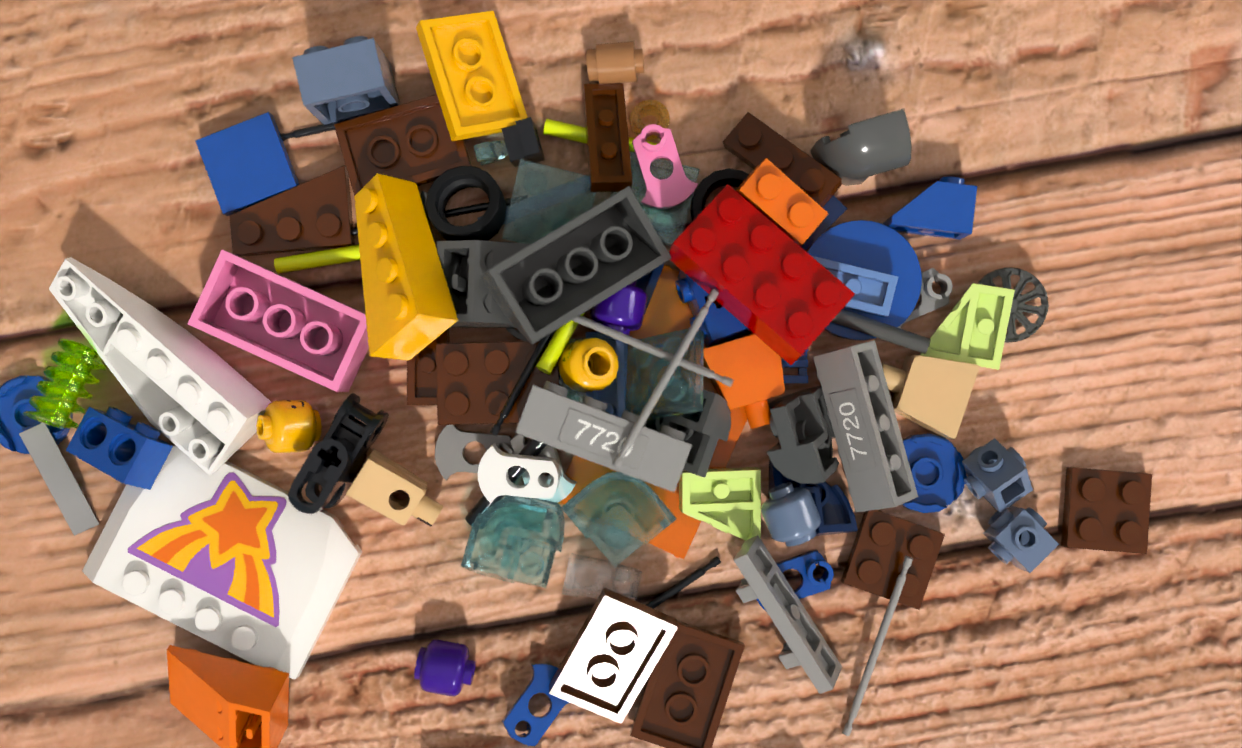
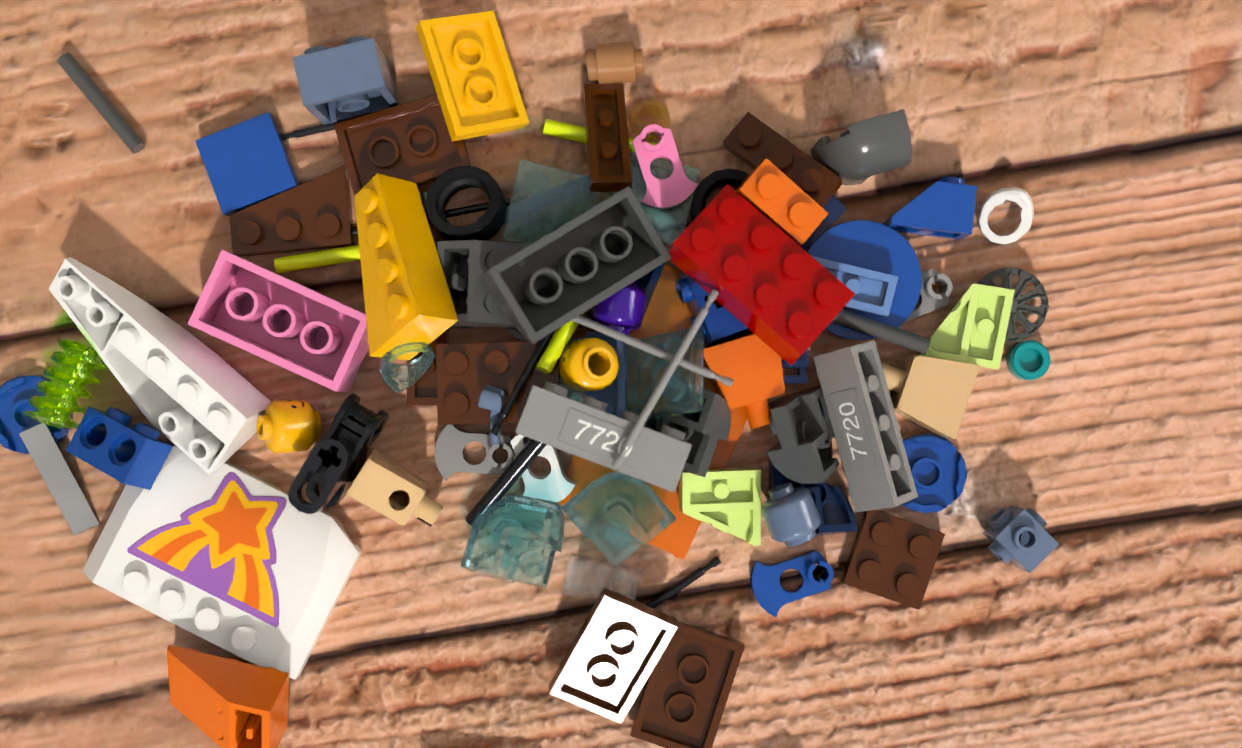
dark purple head [414,639,476,696] -> none
black piece [473,117,545,167] -> none
white piece [478,443,563,503] -> none
blue piece [502,663,569,746] -> none
light grey hinge [733,535,842,694] -> none
light grey piece [842,556,913,736] -> none
sand blue brick [962,438,1033,513] -> none
reddish brown plate [1061,467,1152,554] -> none
none -> dark grey bar [57,53,145,153]
none -> clear light blue piece [379,342,435,393]
none -> sand blue hand [478,385,506,445]
none -> white piece [978,187,1034,245]
none -> teal tile [1006,340,1050,380]

